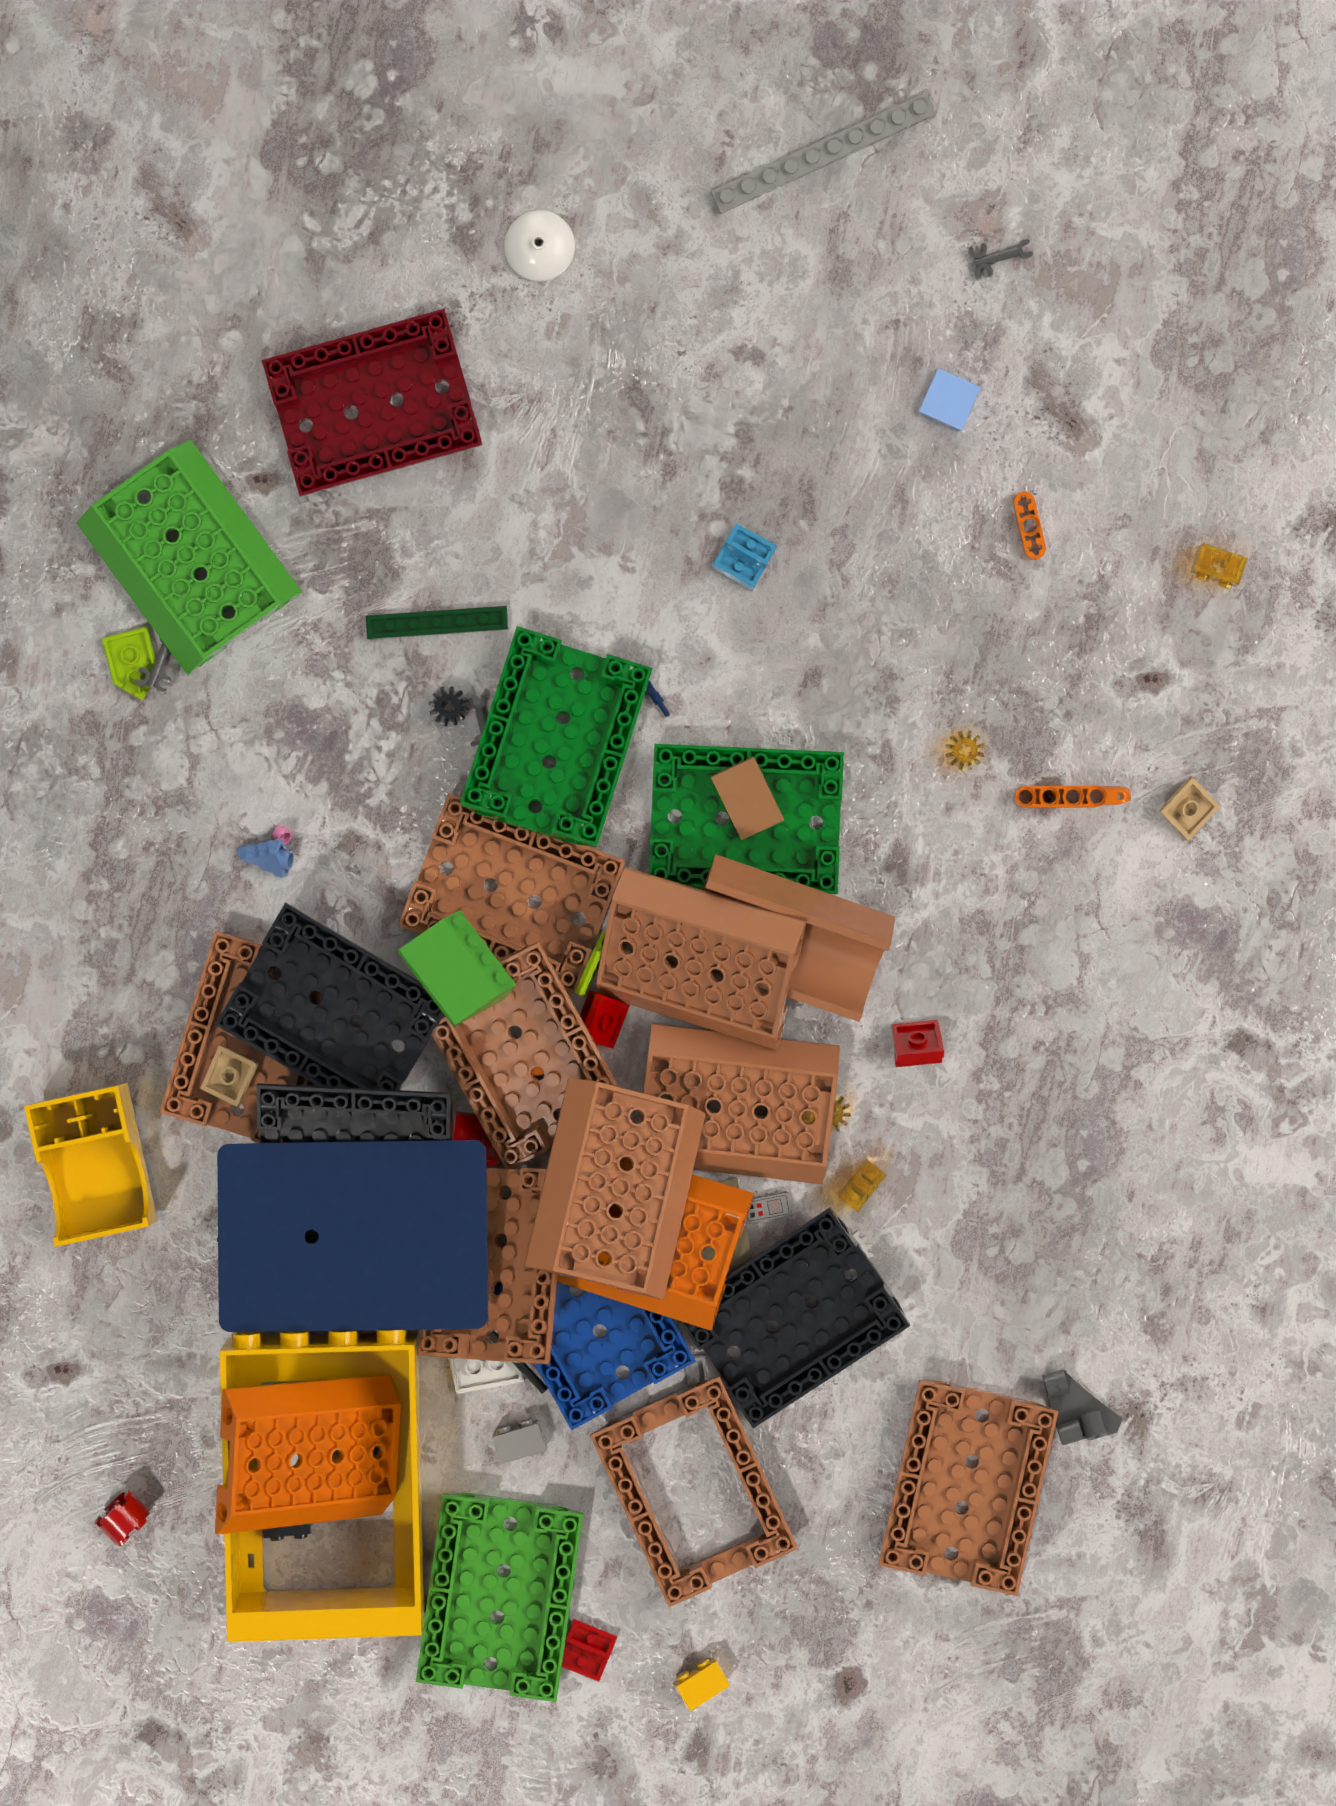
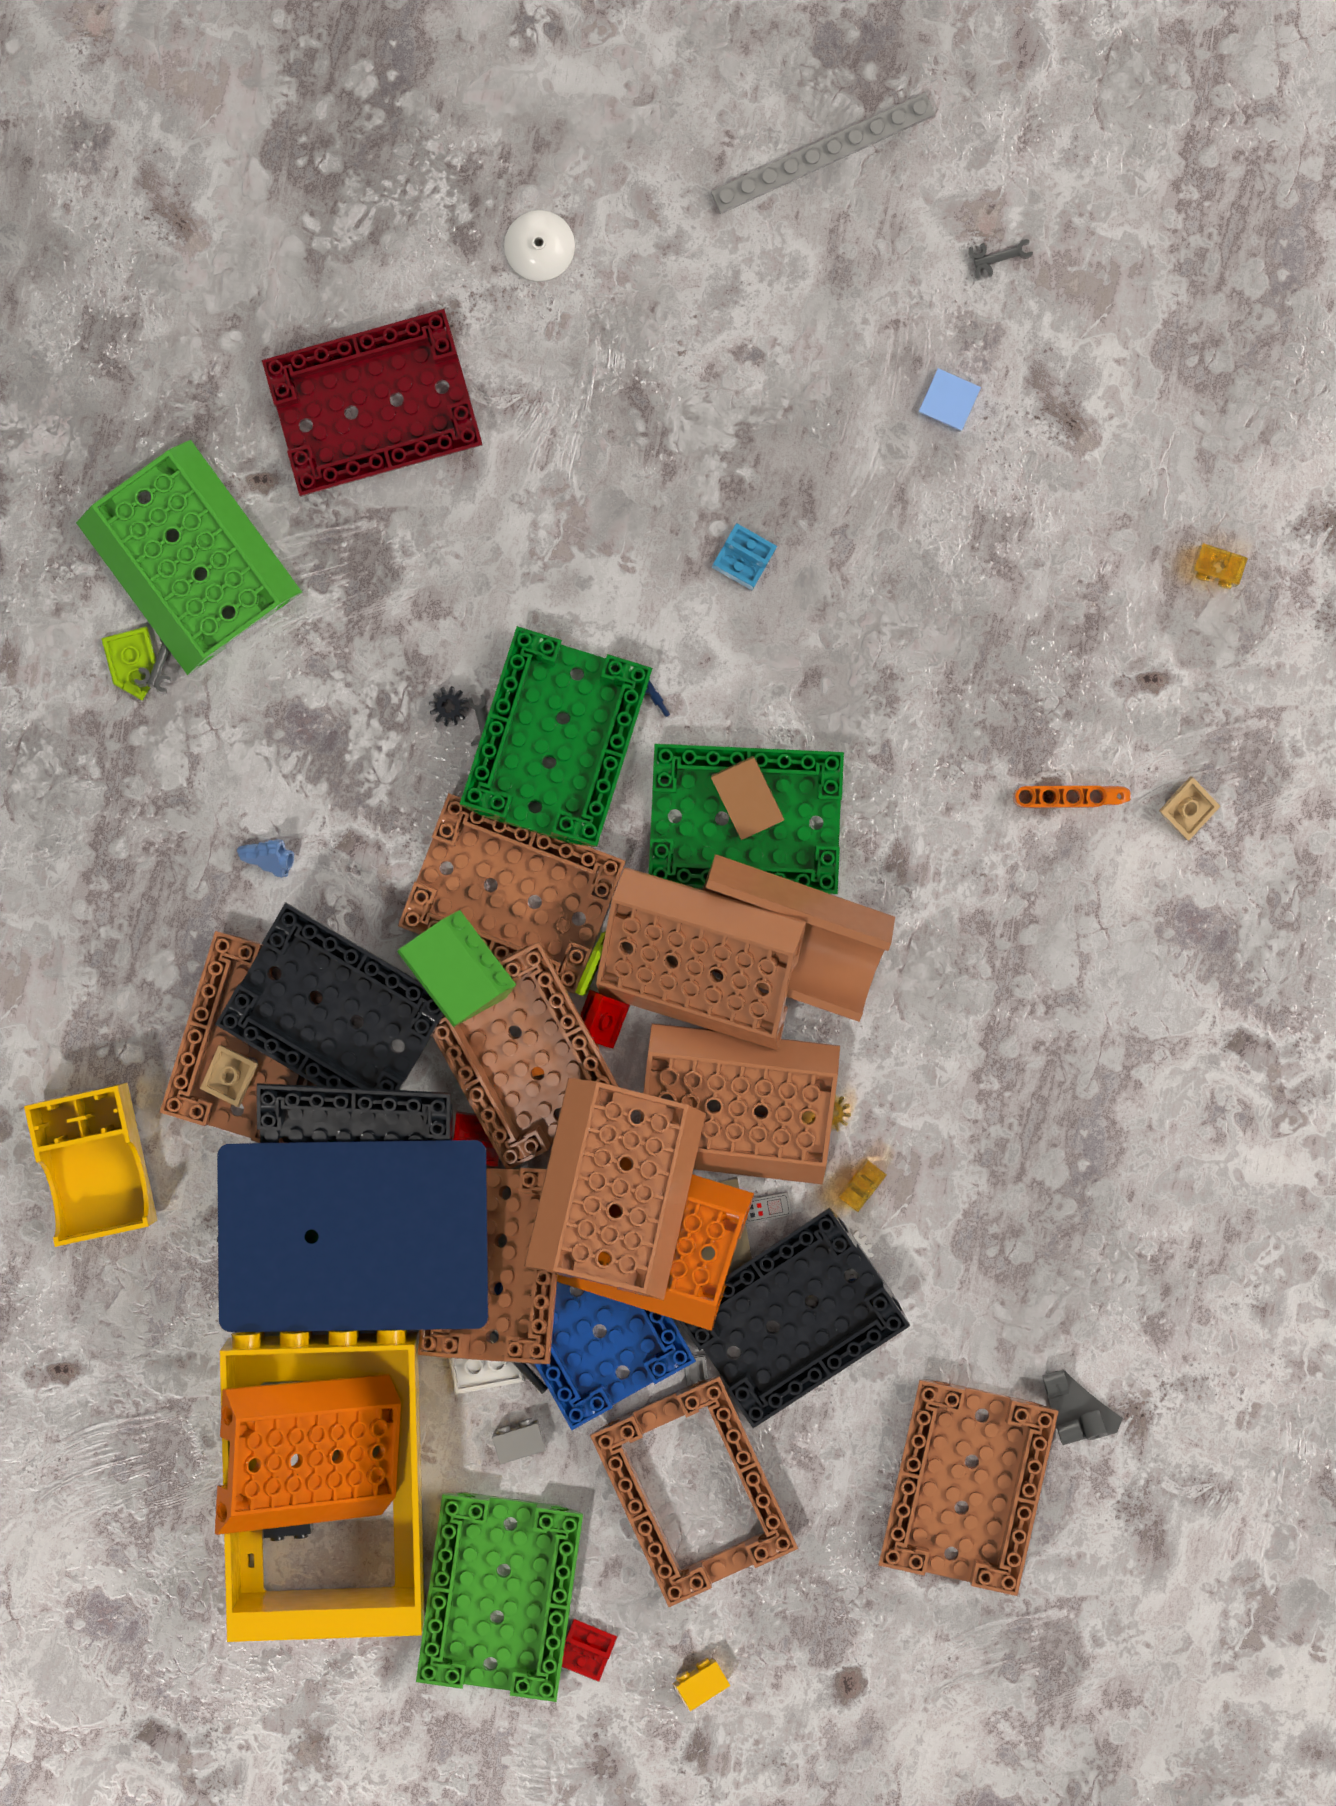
red brick [94,1489,150,1547] -> none
bright pink hinge [271,825,292,845] -> none
dark green tile [365,606,509,640] -> none
red bracket [891,1020,944,1067] -> none
clear yellow gear [945,731,985,770] -> none
orange beam [1013,492,1046,560] -> none

